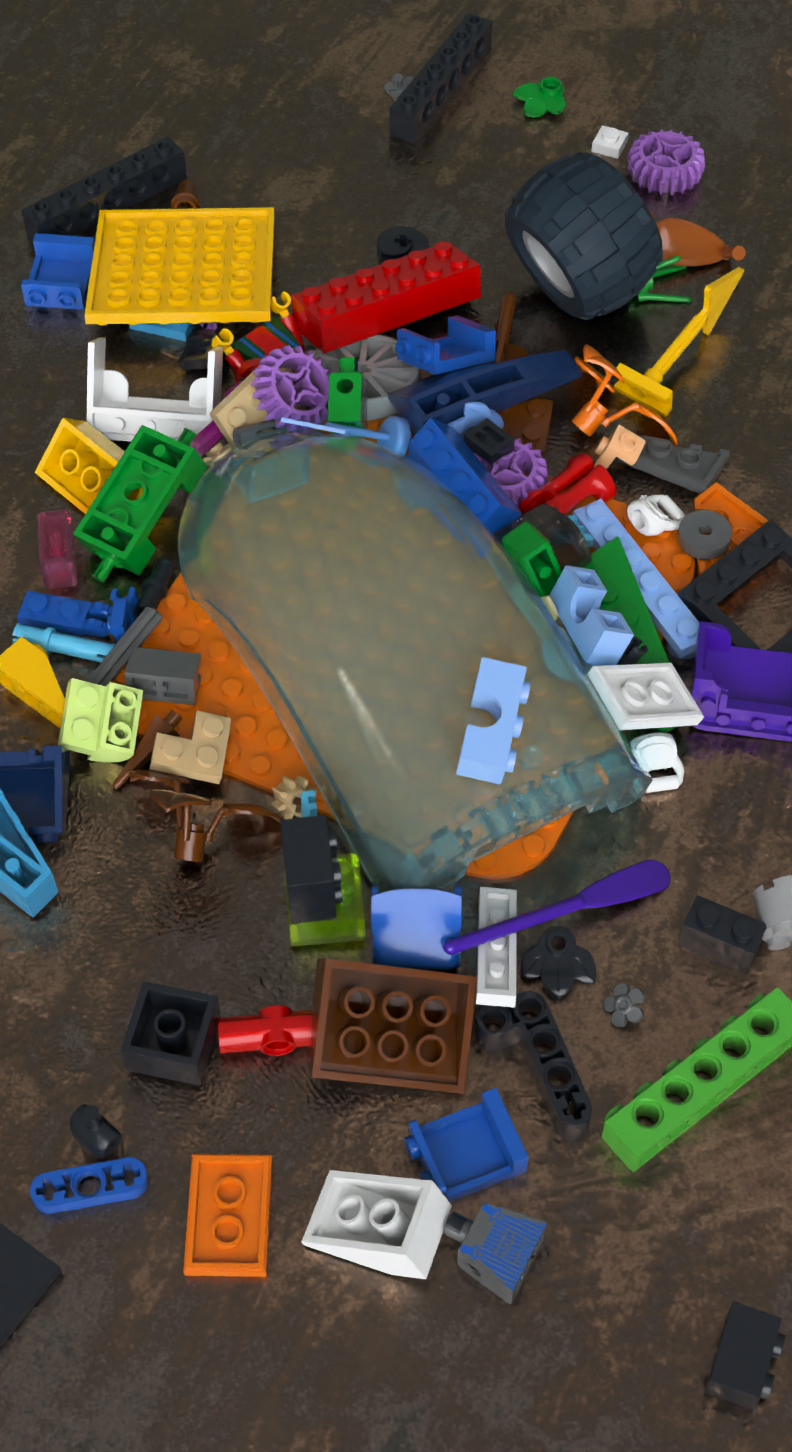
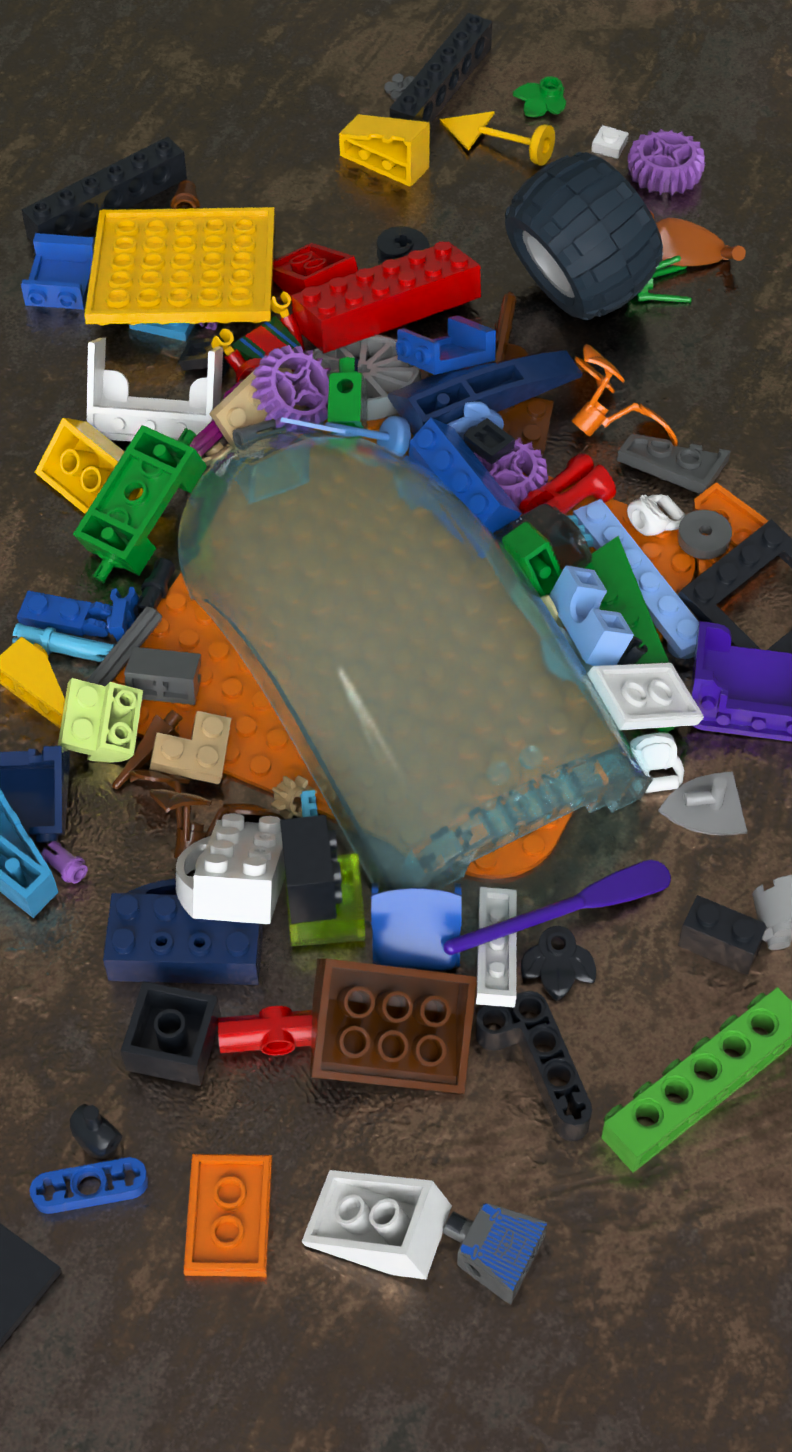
clear pink brick [37,510,78,589] -> none
blue panel [404,1088,529,1202] -> none
light blue arch [456,657,531,784] -> none
light nougat bracket [594,425,645,469] -> none
dark grey plant [604,983,645,1027] -> none
yellow piece [614,267,744,417] -> none
black brick [705,1301,785,1411] -> none
none -> medium lavender pin [41,841,88,884]
none -> dark blue piece [103,878,263,985]
none -> white piece [176,813,286,924]
none -> red slope [272,243,358,298]
none -> yellow wedge [339,114,430,187]
none -> yellow piece [440,111,555,166]
none -> light grey shield [658,771,747,835]

